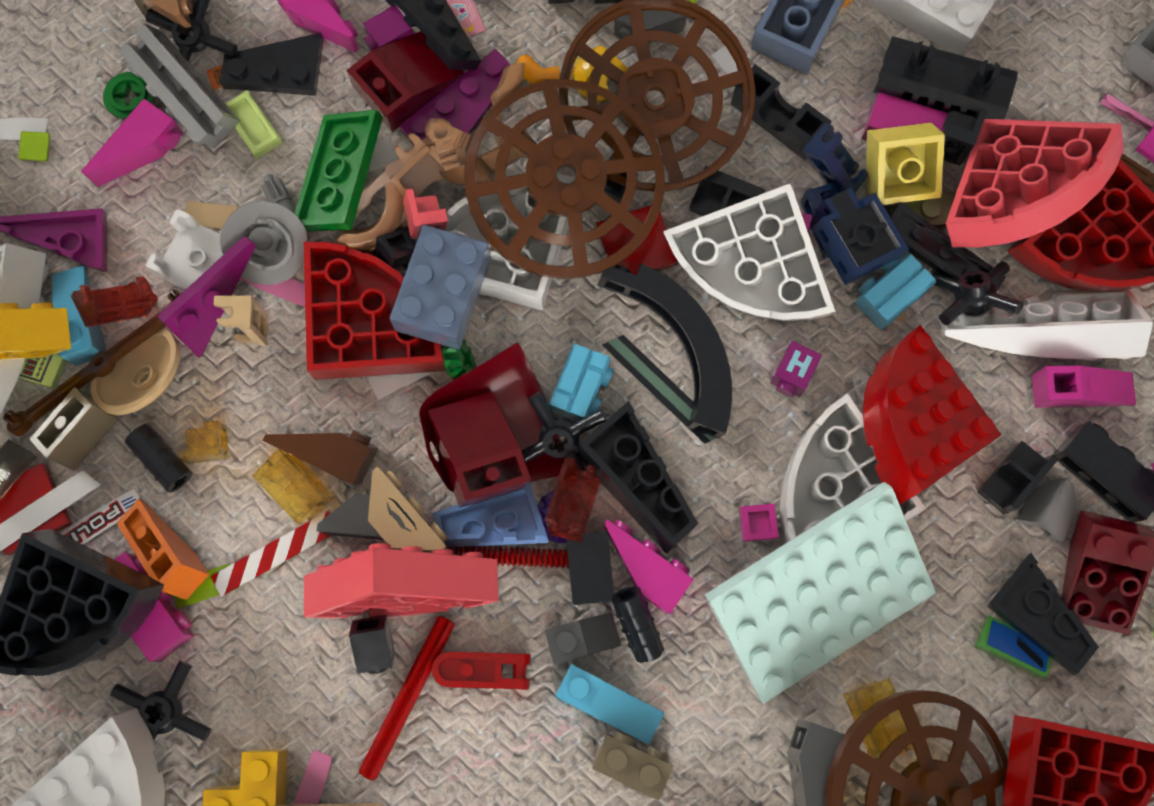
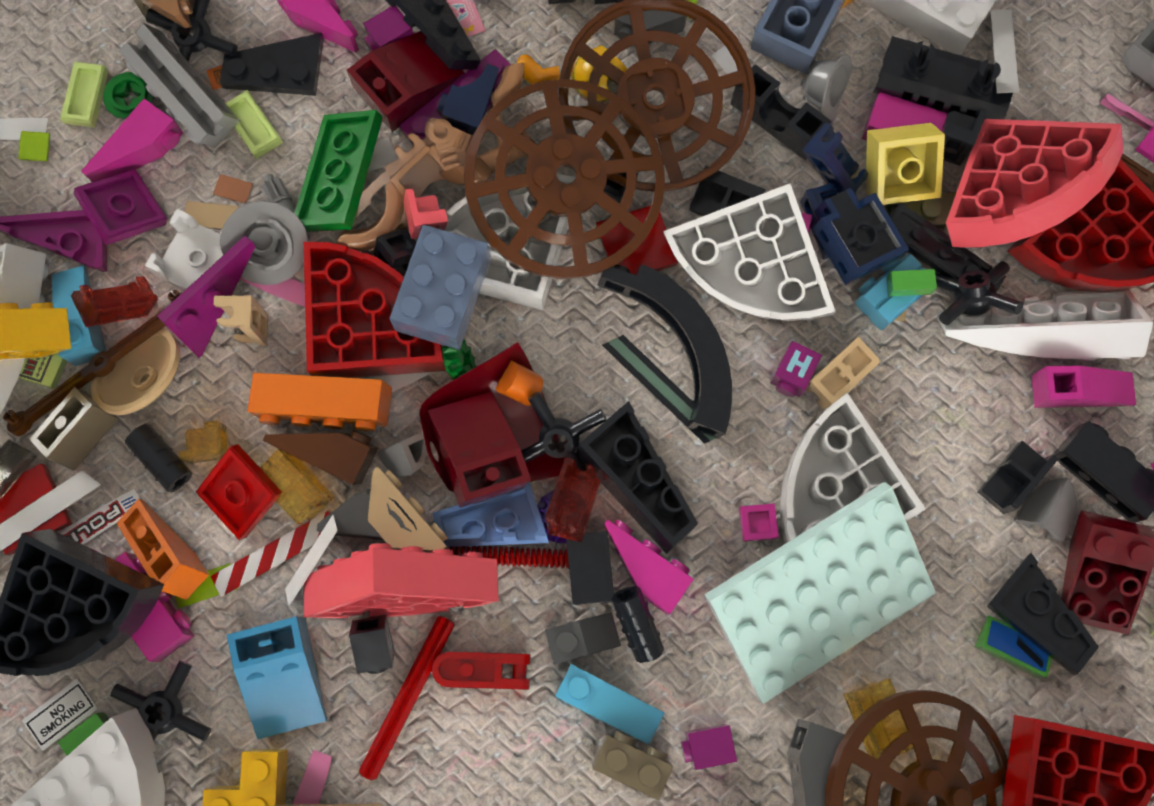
medium azure brick [549,344,614,421] -> none
red brick [862,325,1002,505] -> none
none -> white sticker [22,679,98,751]
none -> bright green piece [58,712,109,756]
none -> yellowish green tile [60,61,109,128]
none -> magenta plate [74,169,168,245]
none -> red tile [196,444,283,541]
none -> nougat sticker [213,174,253,204]
none -> dark azure slope [227,616,327,740]
none -> orange brick [247,373,392,431]
none -> white sticker [285,515,338,607]
none -> light grey brick [377,432,431,477]
none -> dark blue arch [437,64,500,135]
none -> orange brick [495,360,543,406]
none -> magenta brick [681,724,738,770]
none -> light grey piece [804,54,852,125]
none -> tan hinge [806,336,881,410]
none -> bright green piece [886,269,937,297]
none -> white sticker [991,9,1019,93]

